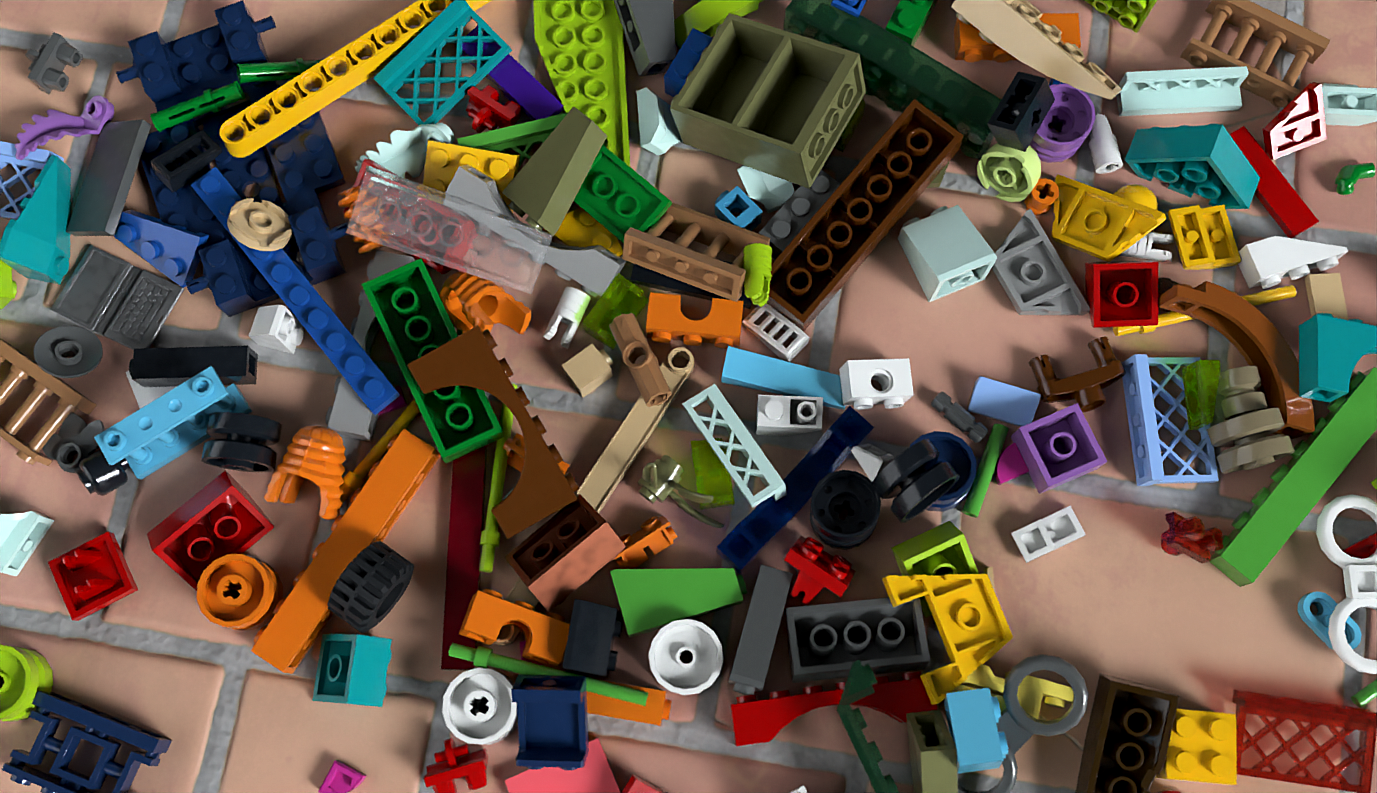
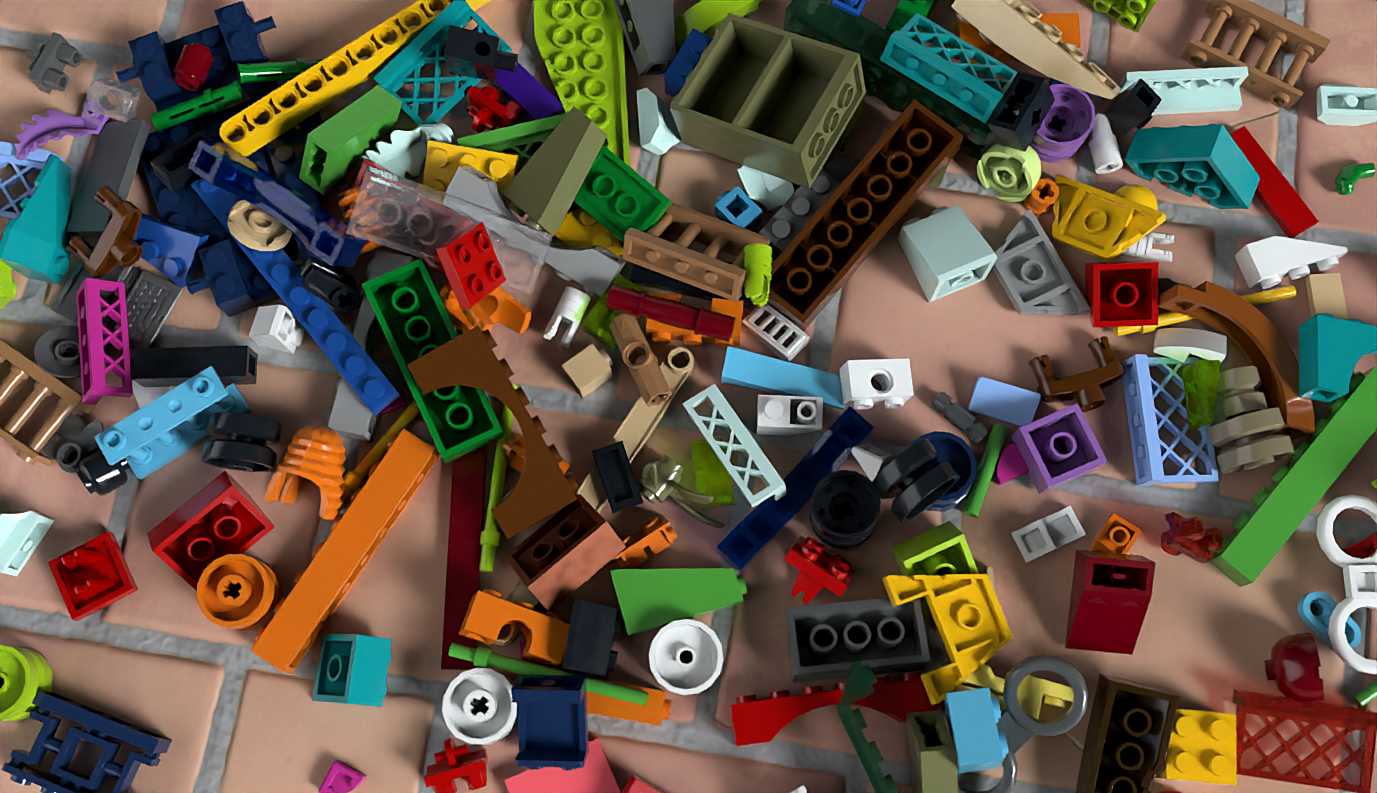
black tyre [328,541,414,633] -> none
dark grey slope [728,564,793,695] -> none
yellow slope [1167,205,1241,270] -> none
wing [1263,82,1327,160] -> none
none -> reddish brown connector [66,186,143,278]
none -> dark pink fence [76,278,133,405]
none -> clear brick [87,77,142,122]
none -> dark red brick [173,43,214,91]
none -> clear blue arch [188,140,367,266]
none -> bright green slope [299,85,402,195]
none -> black piece [300,257,361,312]
none -> red plate [433,222,506,309]
none -> black torso [444,25,518,81]
none -> black tile [592,441,643,513]
none -> dark red piece [606,284,736,342]
none -> teal fence [880,13,1017,124]
none -> dark red slope [1065,549,1156,655]
none -> orange slope [1088,511,1142,554]
none -> black brick [1104,78,1162,134]
none -> white slope [1153,328,1227,364]
none -> dark red cylinder [1264,633,1324,701]

